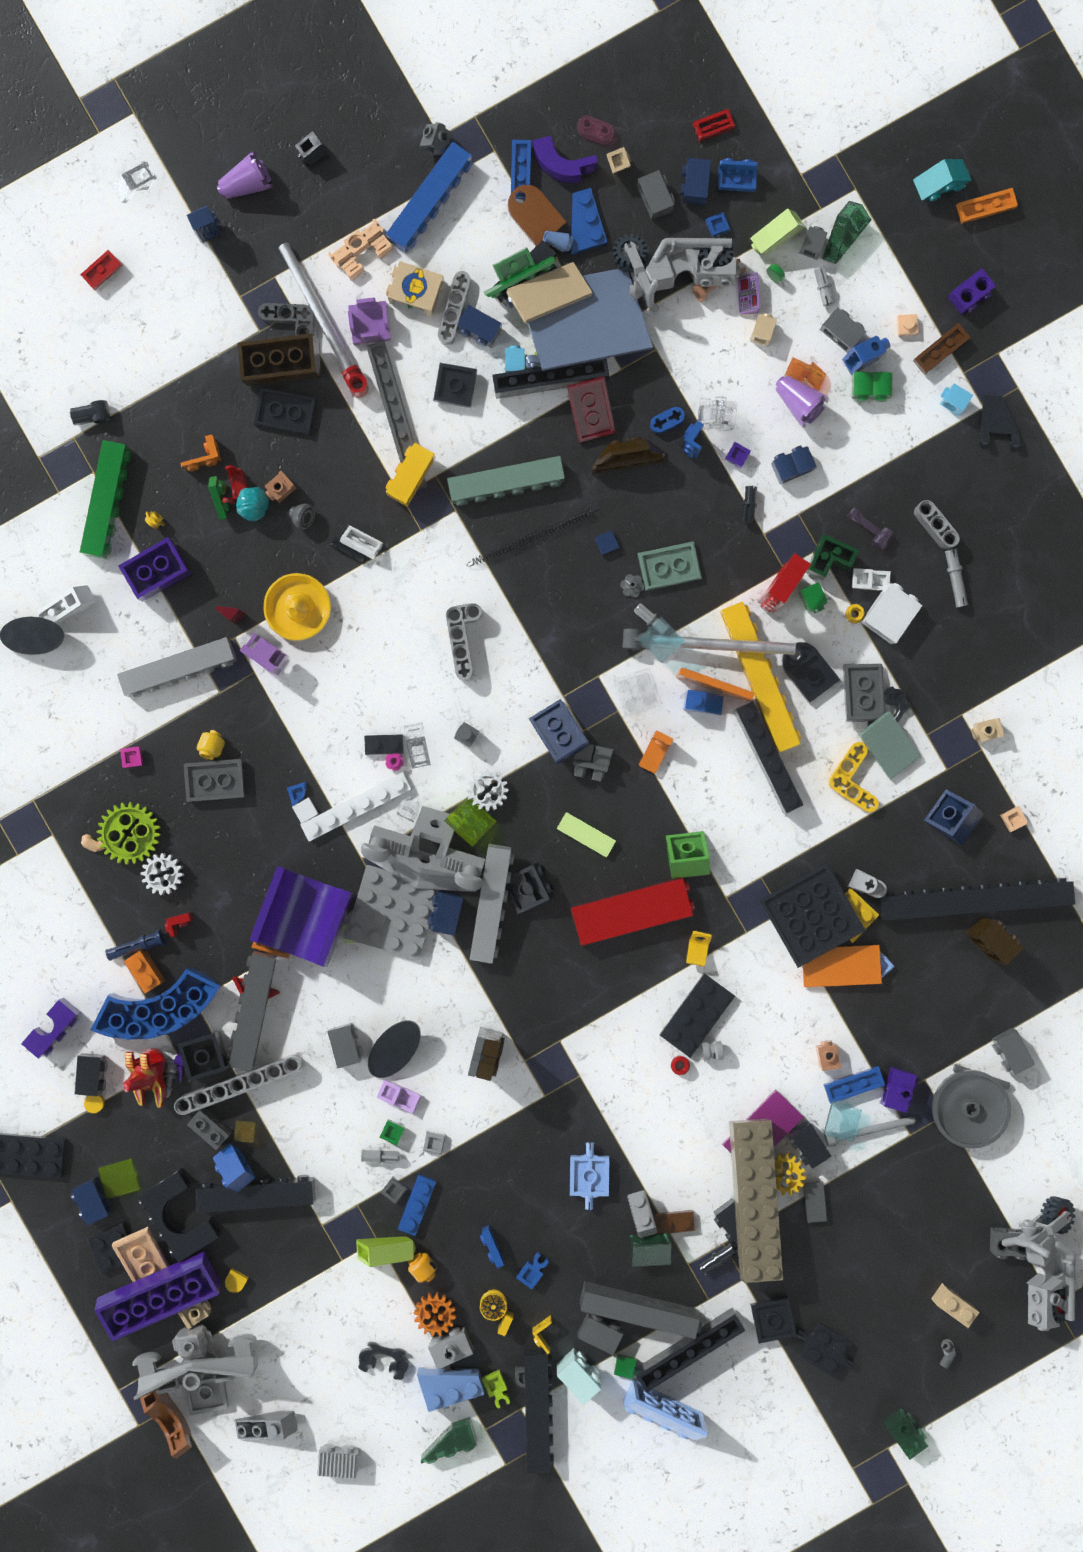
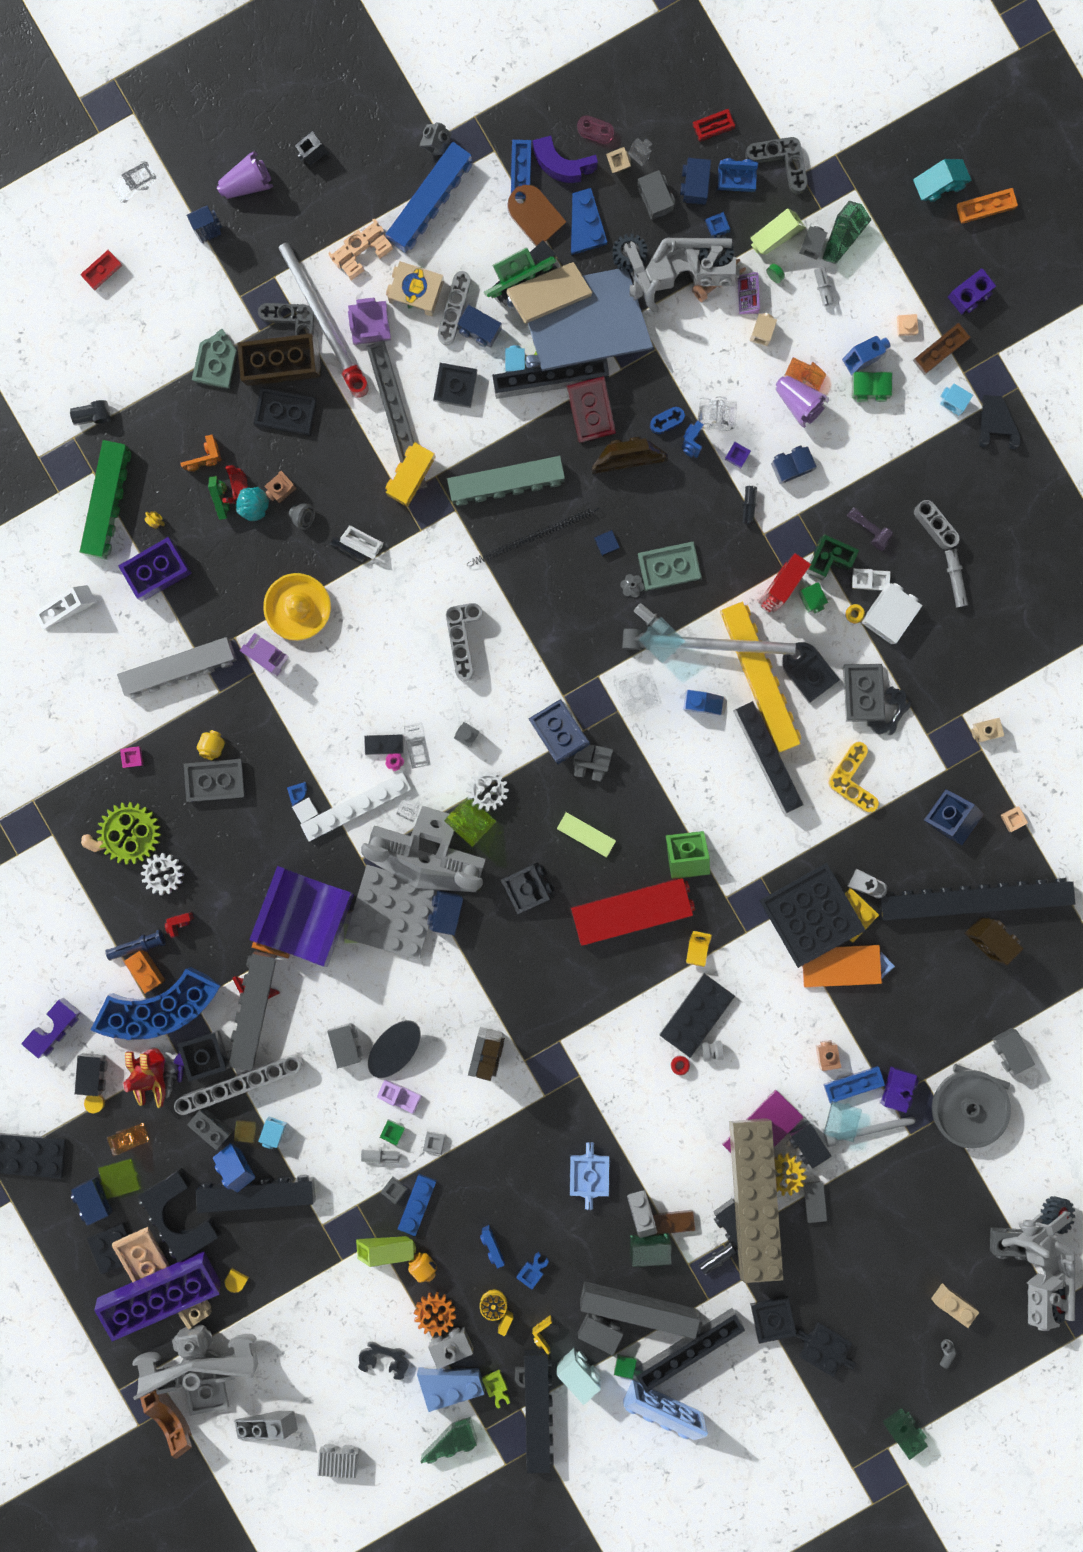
black shield [0,616,64,655] -> none
dark red slope [216,606,246,624] -> none
light grey brick [470,844,515,963] -> none
medium blue cone [543,231,573,252] -> none
orange bracket [639,730,673,773] -> none
orange tile [676,667,755,702] -> none
dark grey brick [820,307,867,353] -> none
sand green tile [858,711,920,780] -> none
none -> clear orange slope [107,1123,149,1156]
none -> sand green tile [192,329,237,389]
none -> medium azure brick [258,1116,287,1149]
none -> clear tile [628,138,652,166]
none -> dark grey beam [745,137,807,194]

